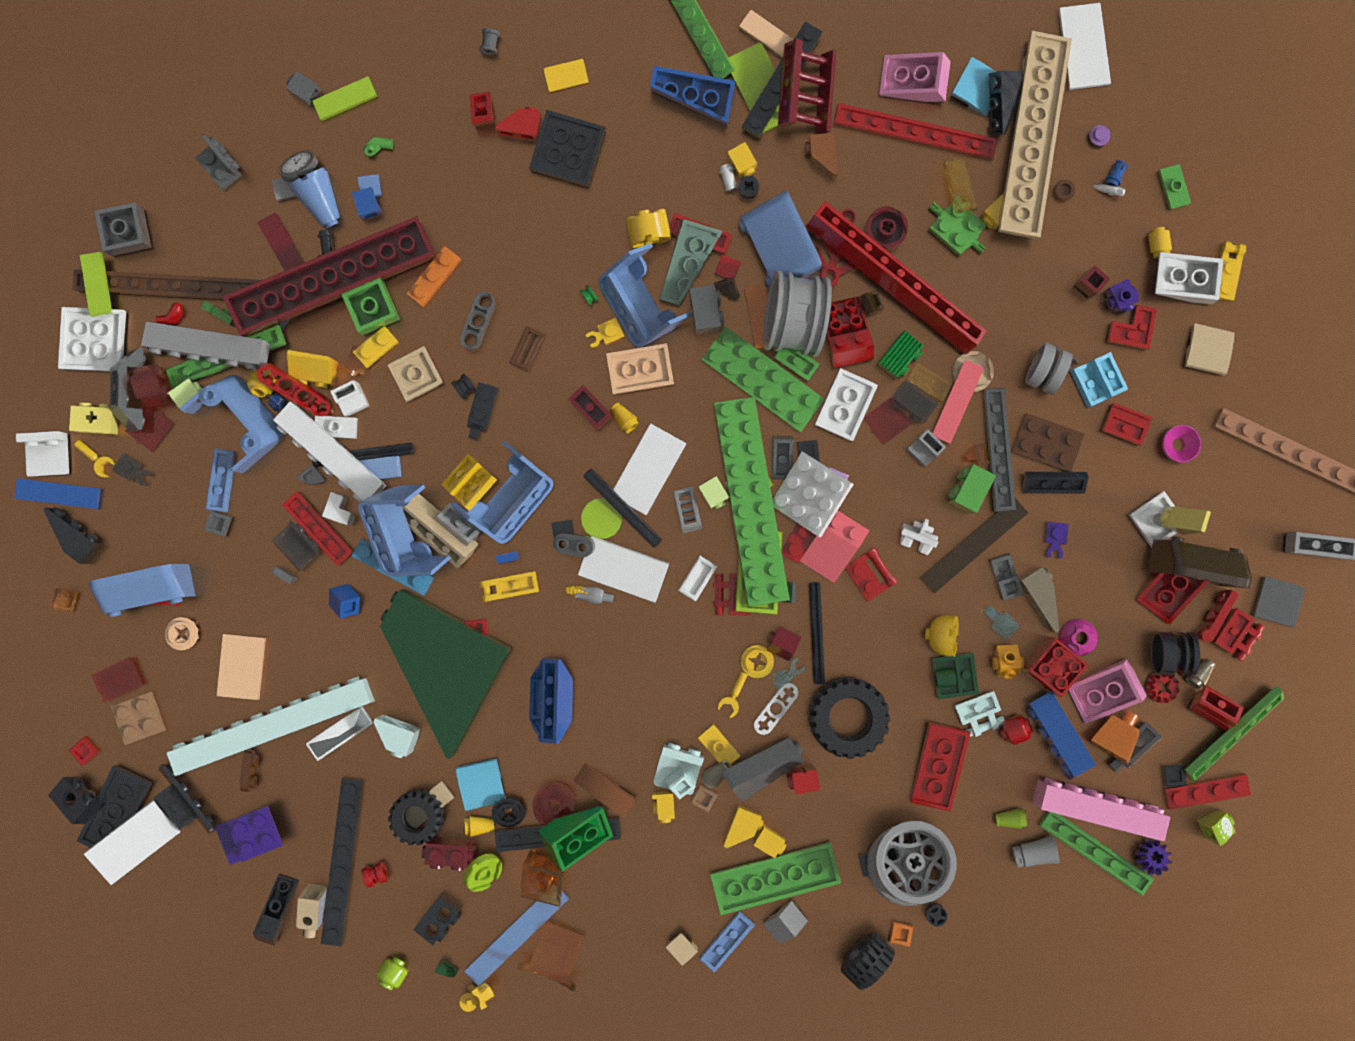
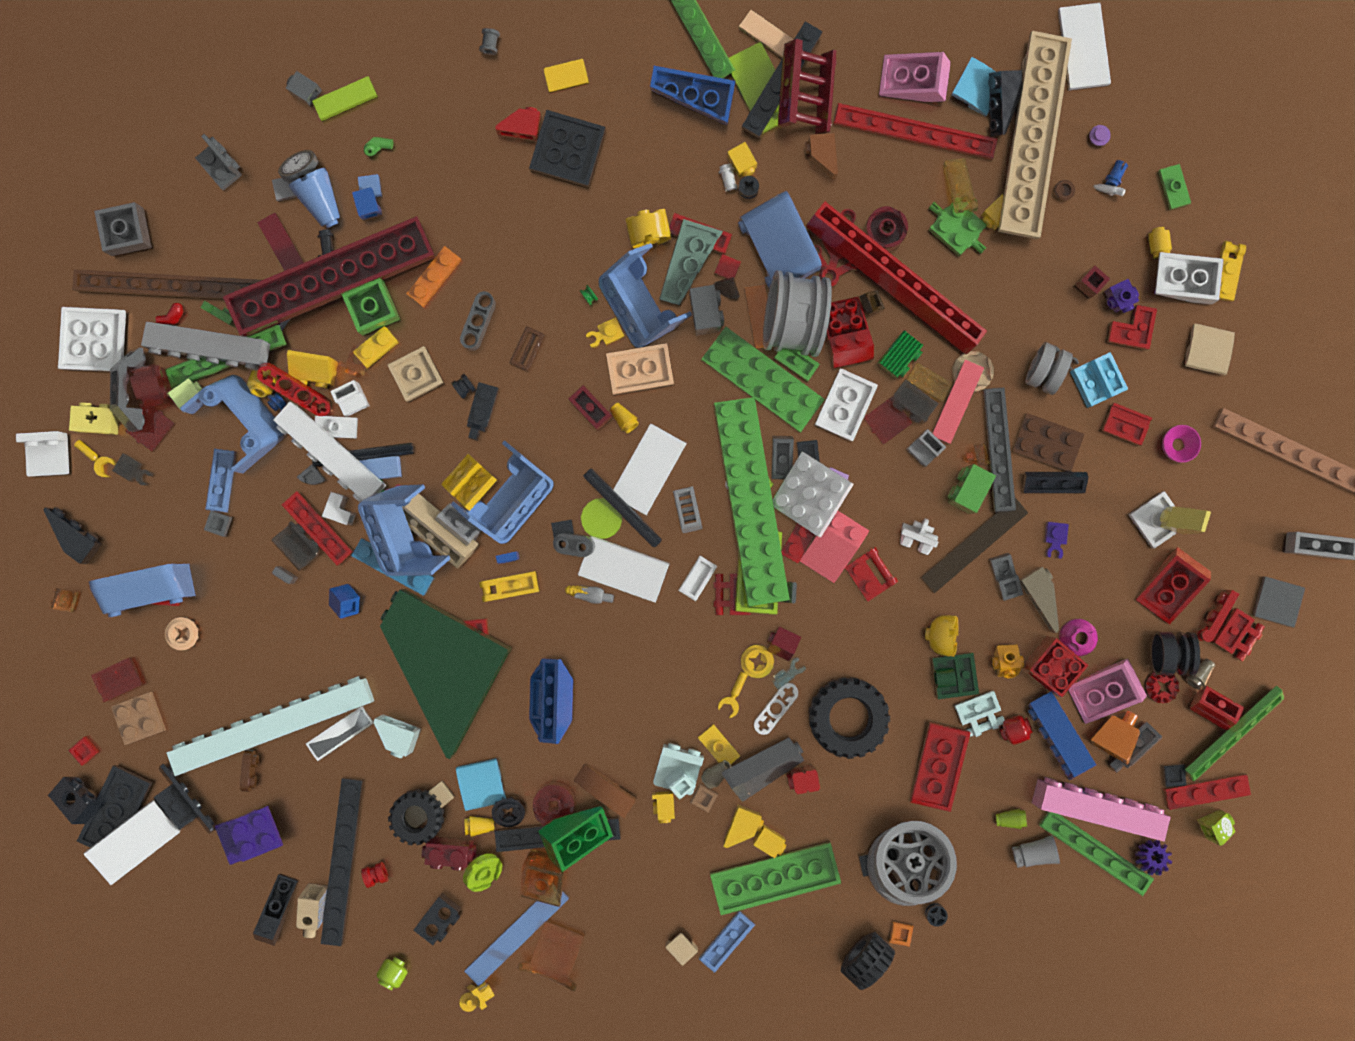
blue tile [14,478,101,509] -> none
lime tile [80,252,113,317] -> none
light nougat tile [217,634,266,700] -> none
dark green tile [434,960,458,977] -> none
red slope [470,92,495,127] -> none
yellowish green brick [698,476,729,510] -> none
light grey piece [764,901,808,944] -> none
black axle [809,582,825,685] -> none
clear light blue plate [984,606,1020,641] -> none
dark brown windscreen [1148,536,1253,589] -> none

